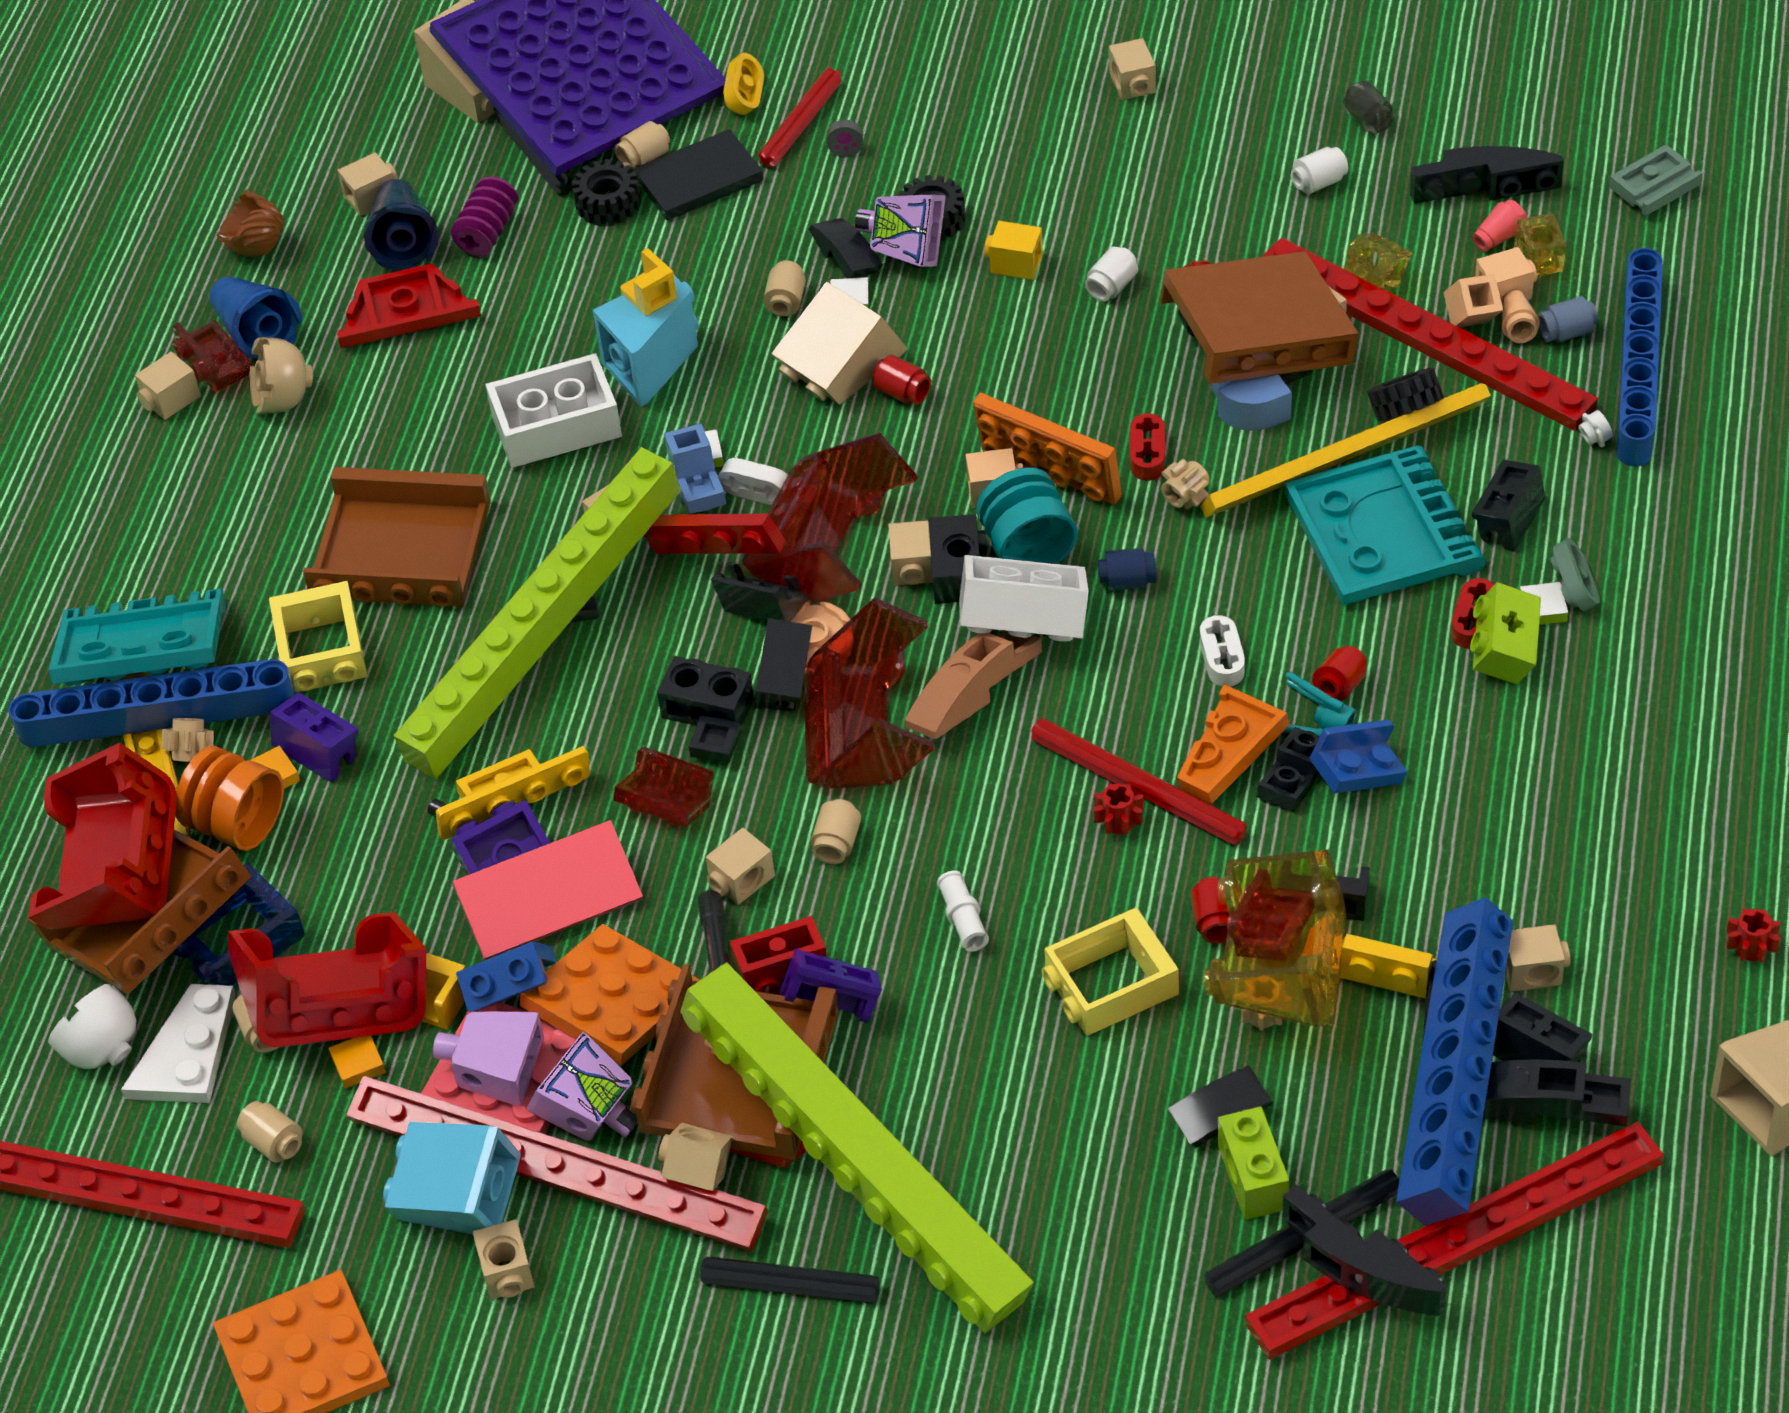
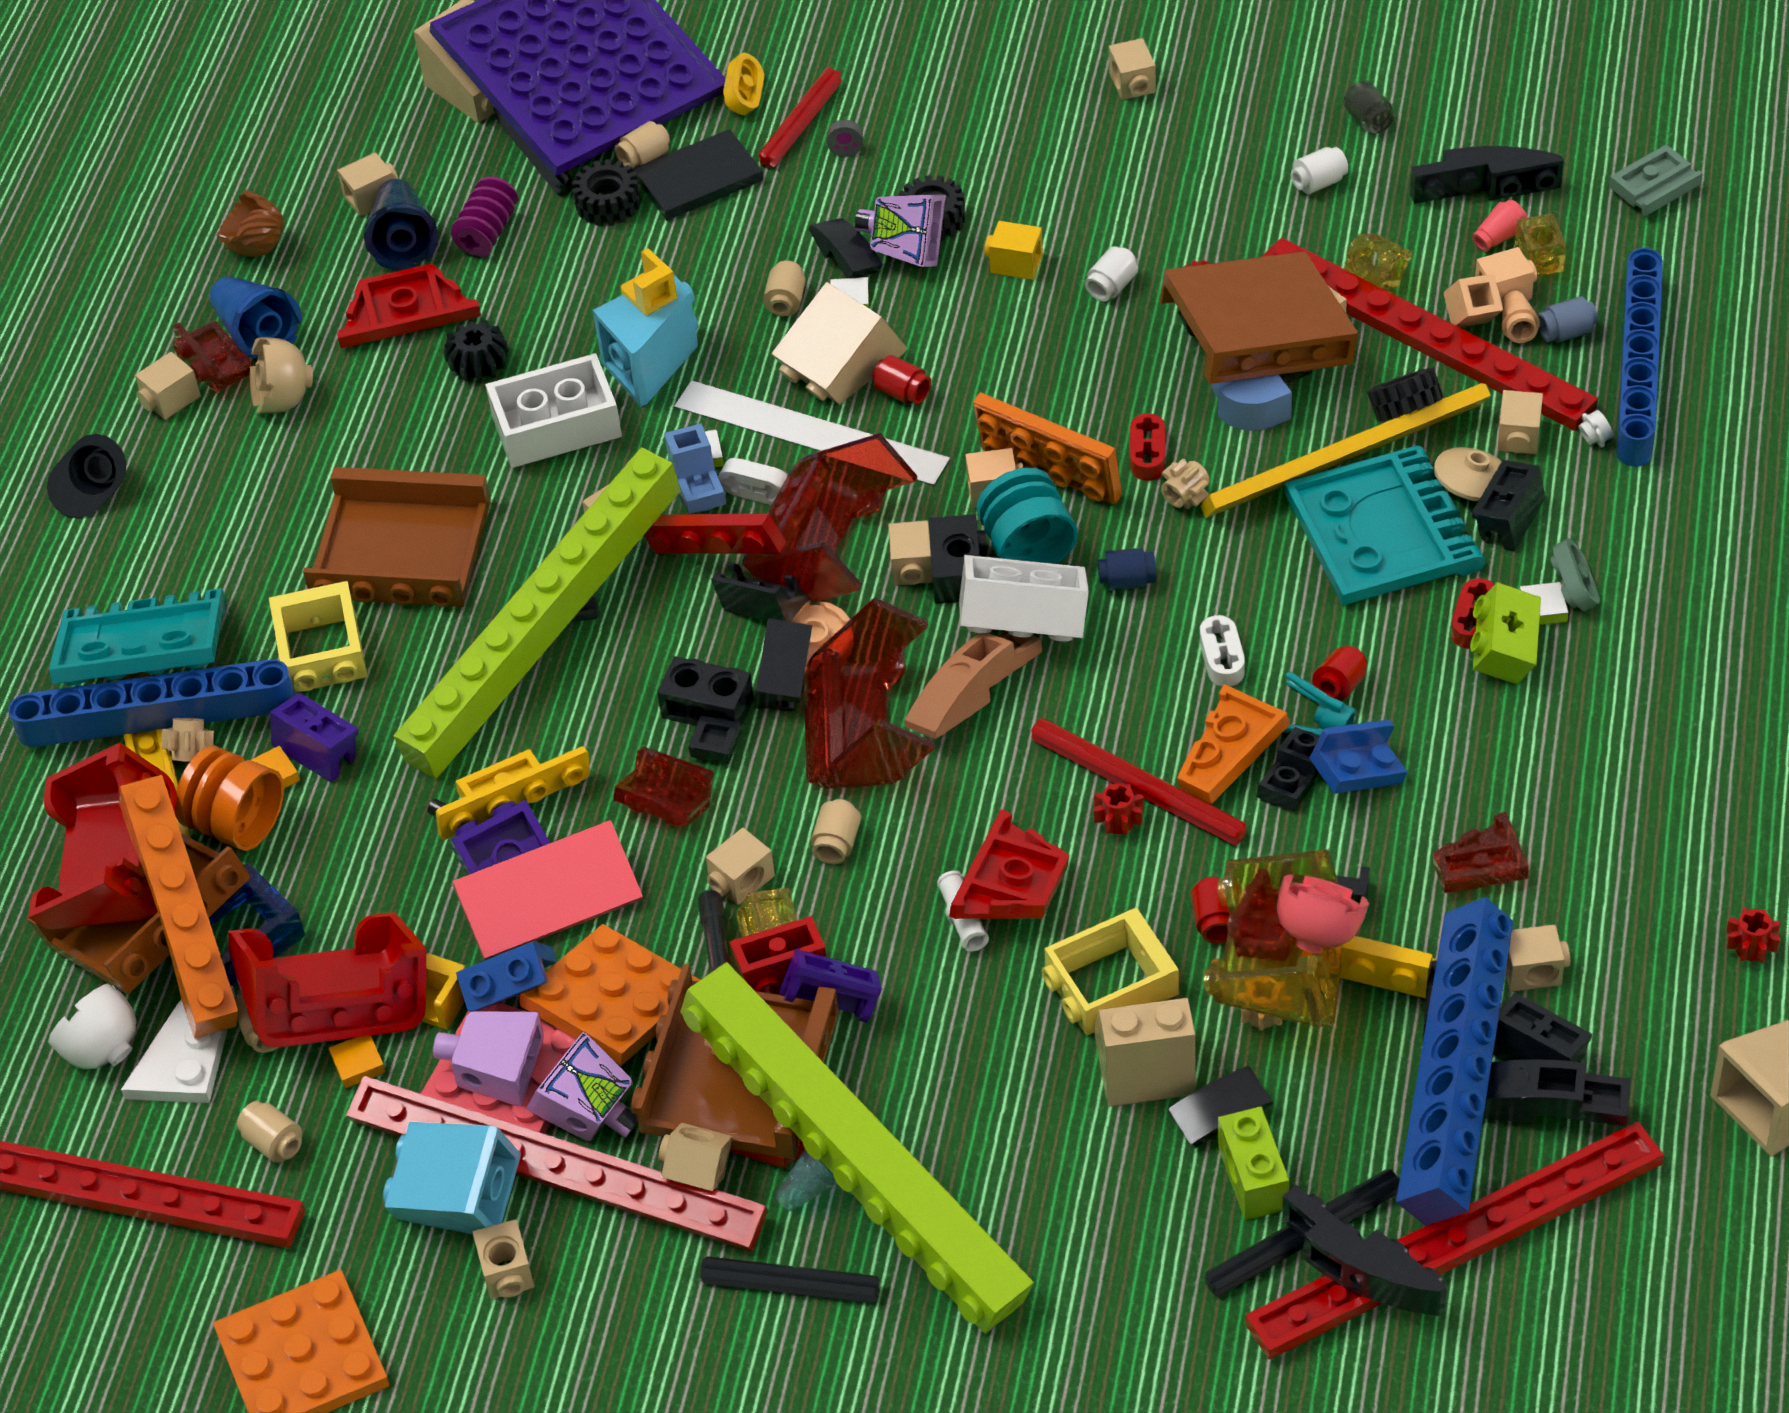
none -> black piece [47,433,127,518]
none -> orange arch [119,775,238,1039]
none -> black gear [443,320,509,382]
none -> white sticker [675,380,950,485]
none -> clear yellow brick [736,887,797,937]
none -> clear light blue cone [775,1150,836,1211]
none -> red wing [949,809,1070,919]
none -> tan slope [1094,998,1196,1107]
none -> coral cylinder [1277,875,1369,953]
none -> clear red wing [1433,812,1529,893]
none -> tan dish [1434,447,1502,501]
none -> tan brick [1497,390,1543,454]

